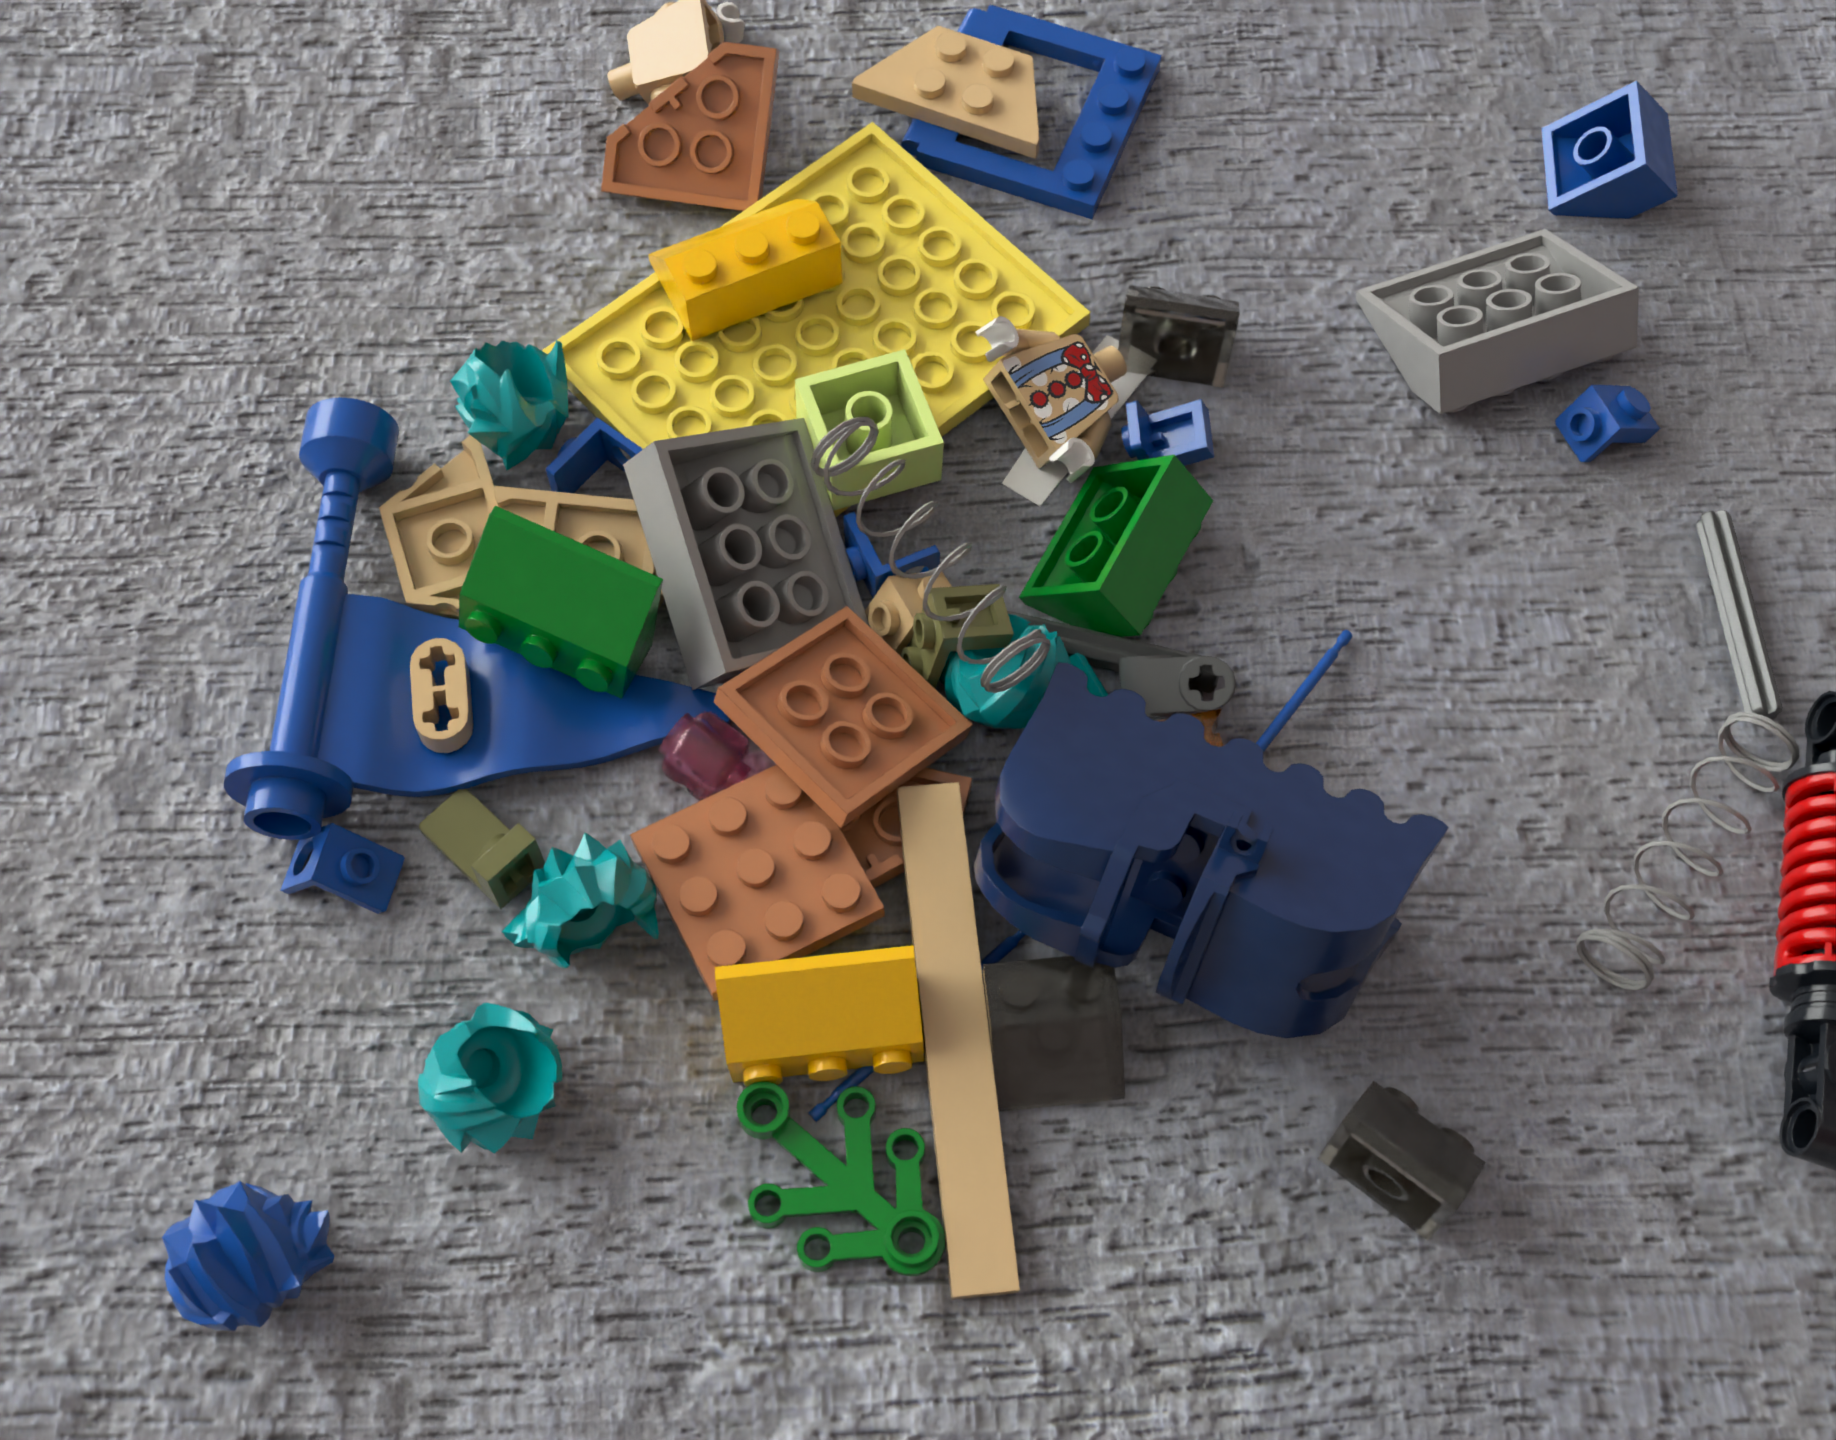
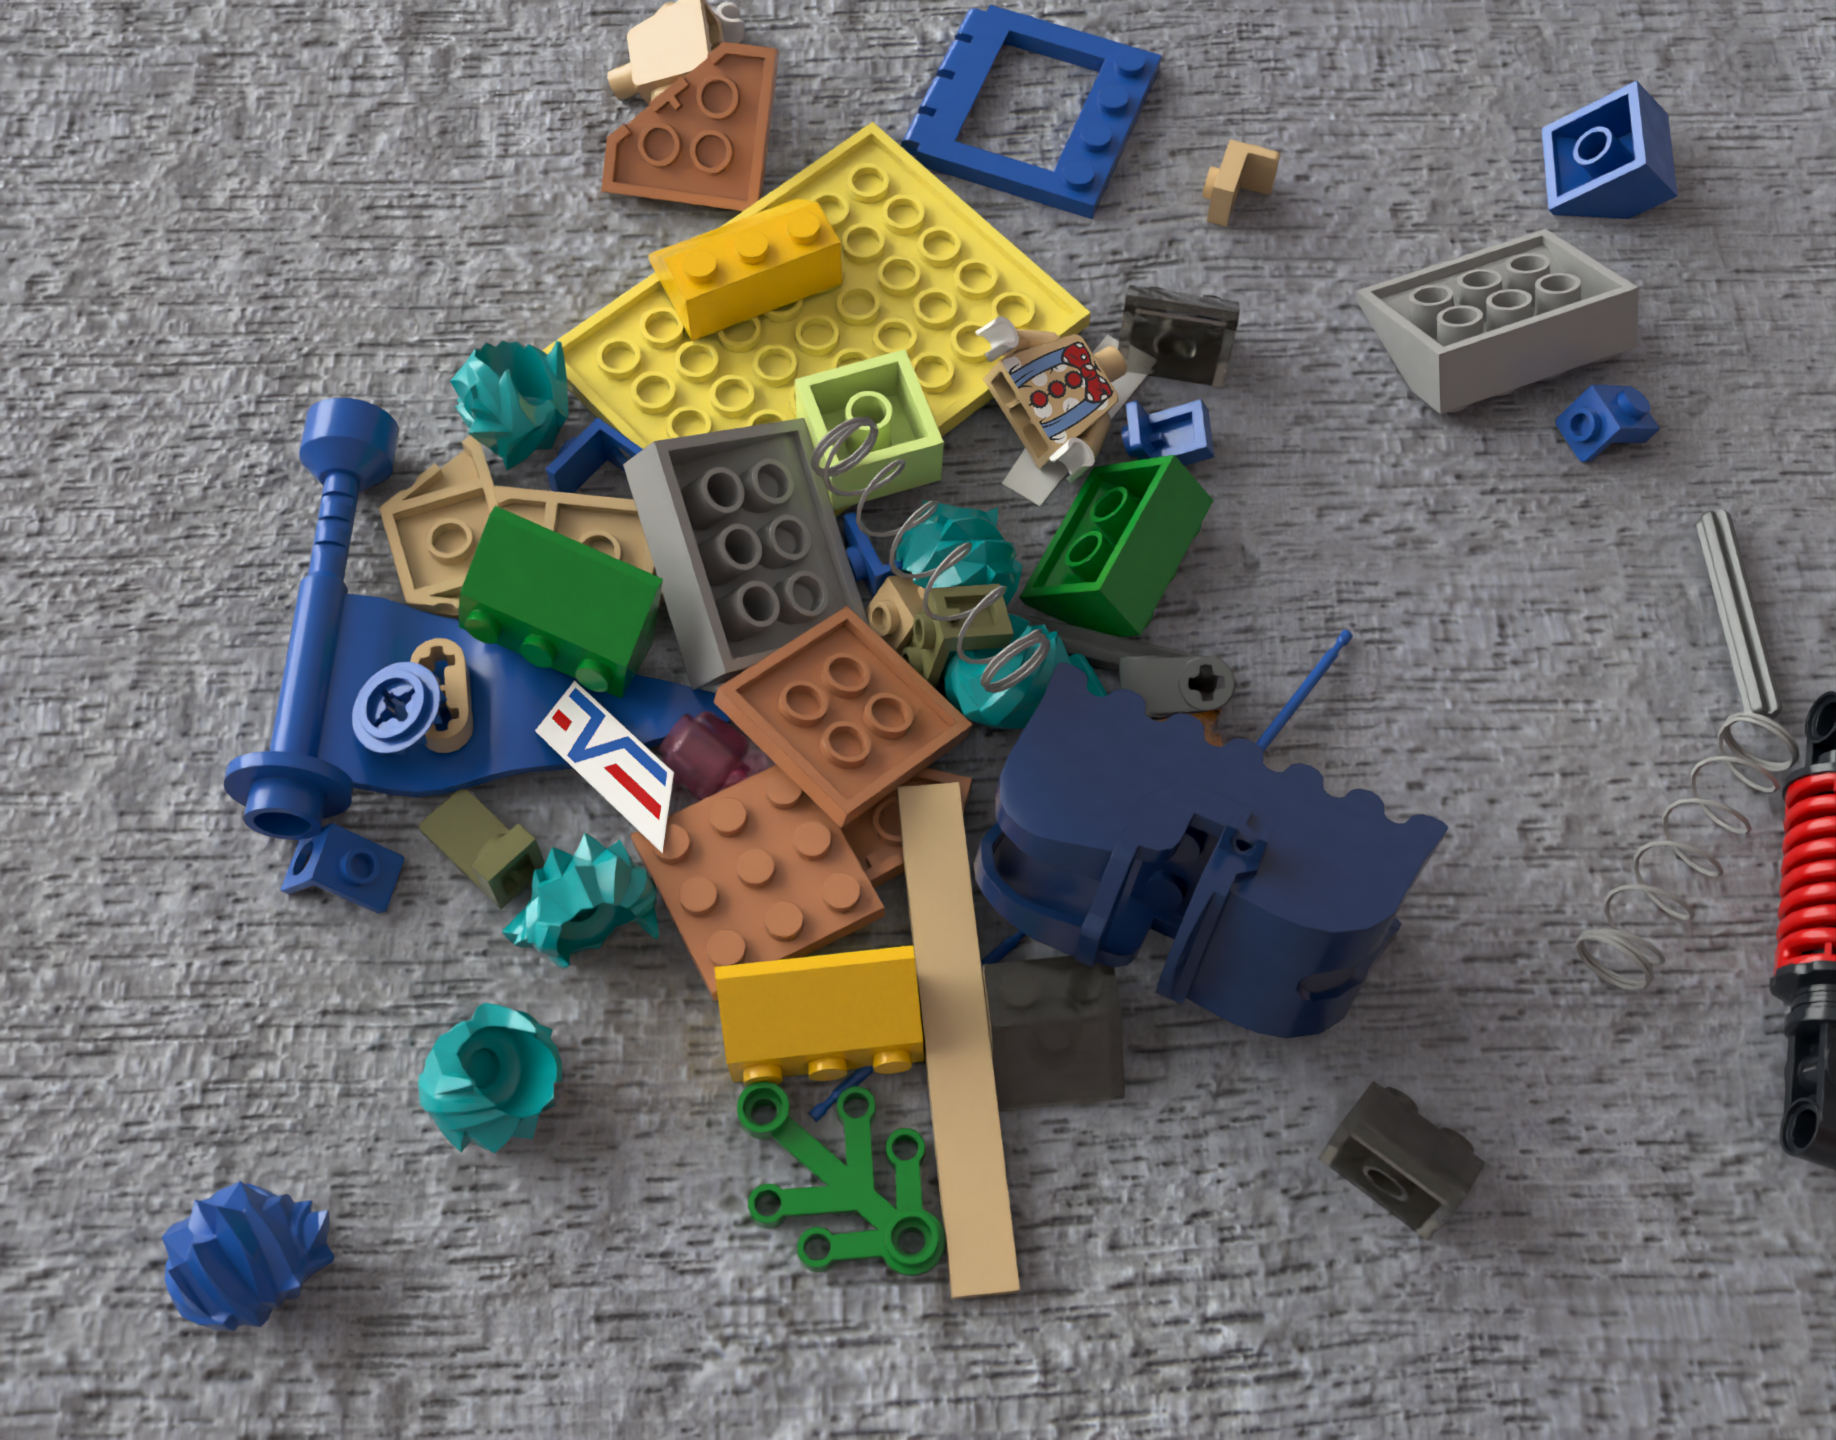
tan wing [852,26,1039,159] -> none
none -> gear [352,662,447,757]
none -> white sticker [535,681,674,854]
none -> teal hair [895,500,1023,607]
none -> tan bracket [1202,139,1281,227]

